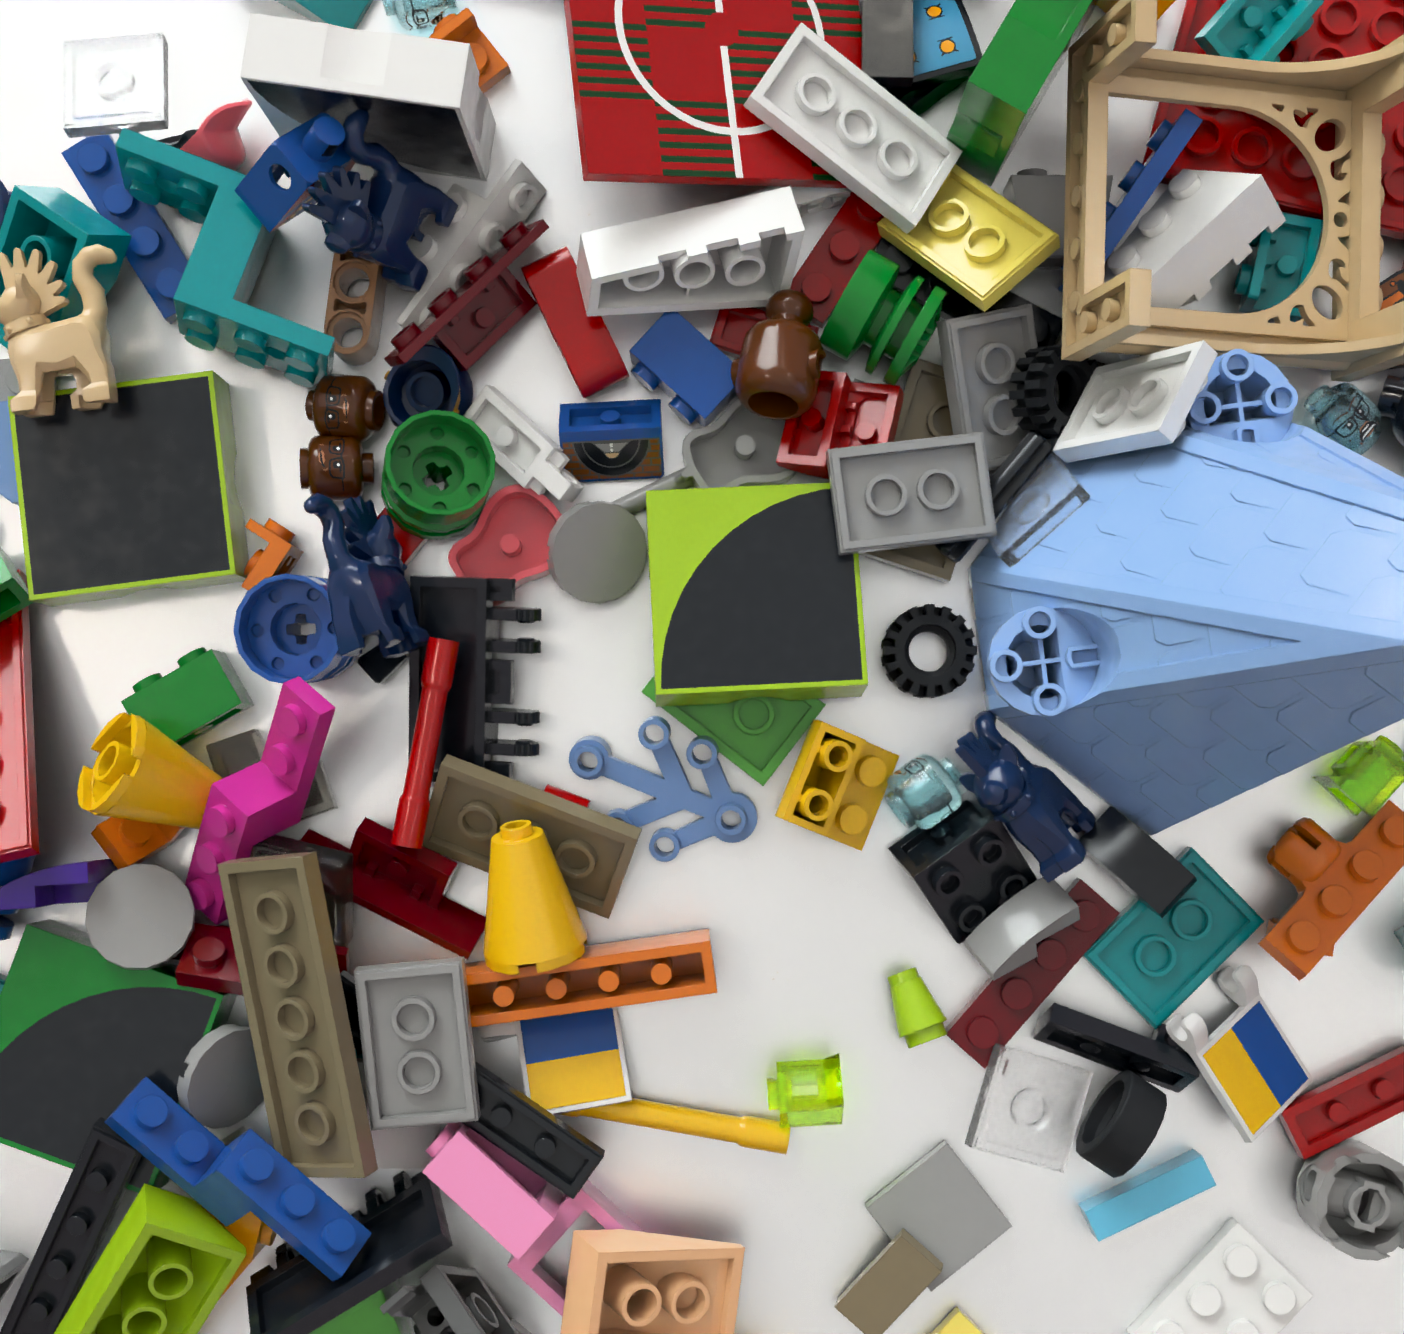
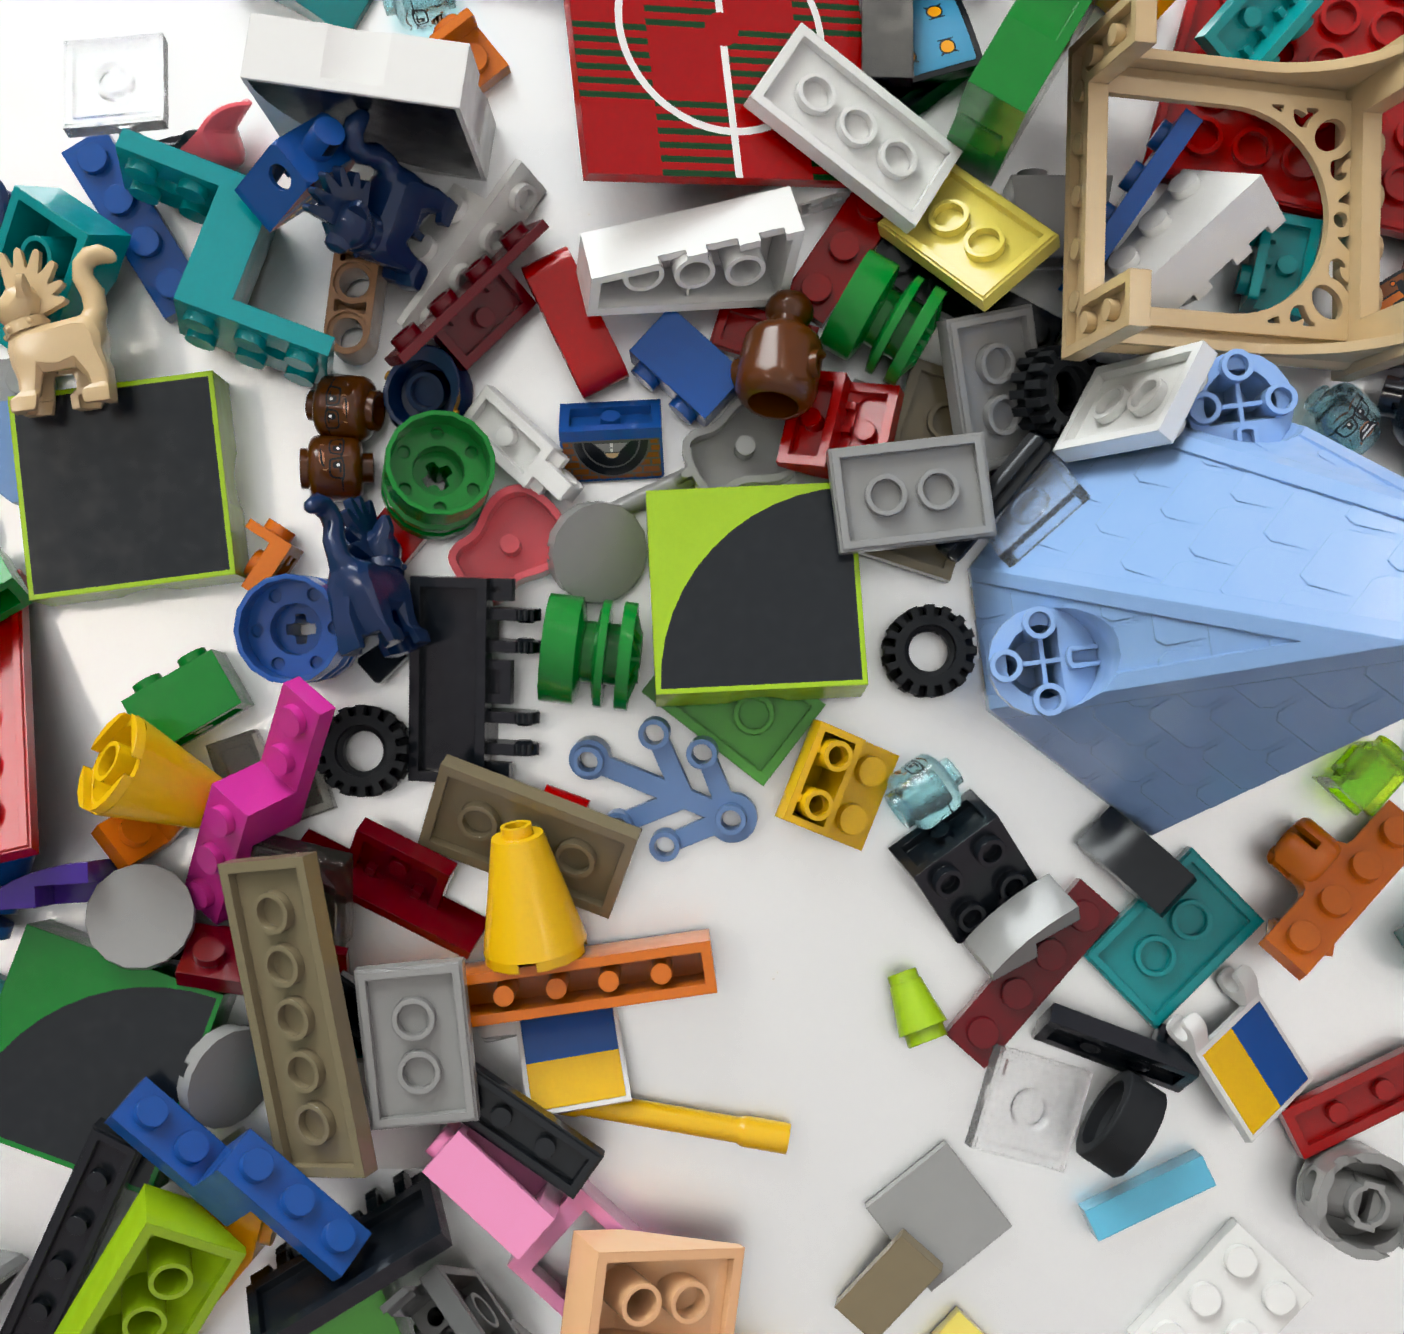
red piece [391,637,460,849] -> none
clear neon green window [767,1053,844,1128] -> none
dark blue animal [955,711,1096,883] -> none
none -> black tyre [317,705,410,797]
none -> green wheel [537,593,644,711]

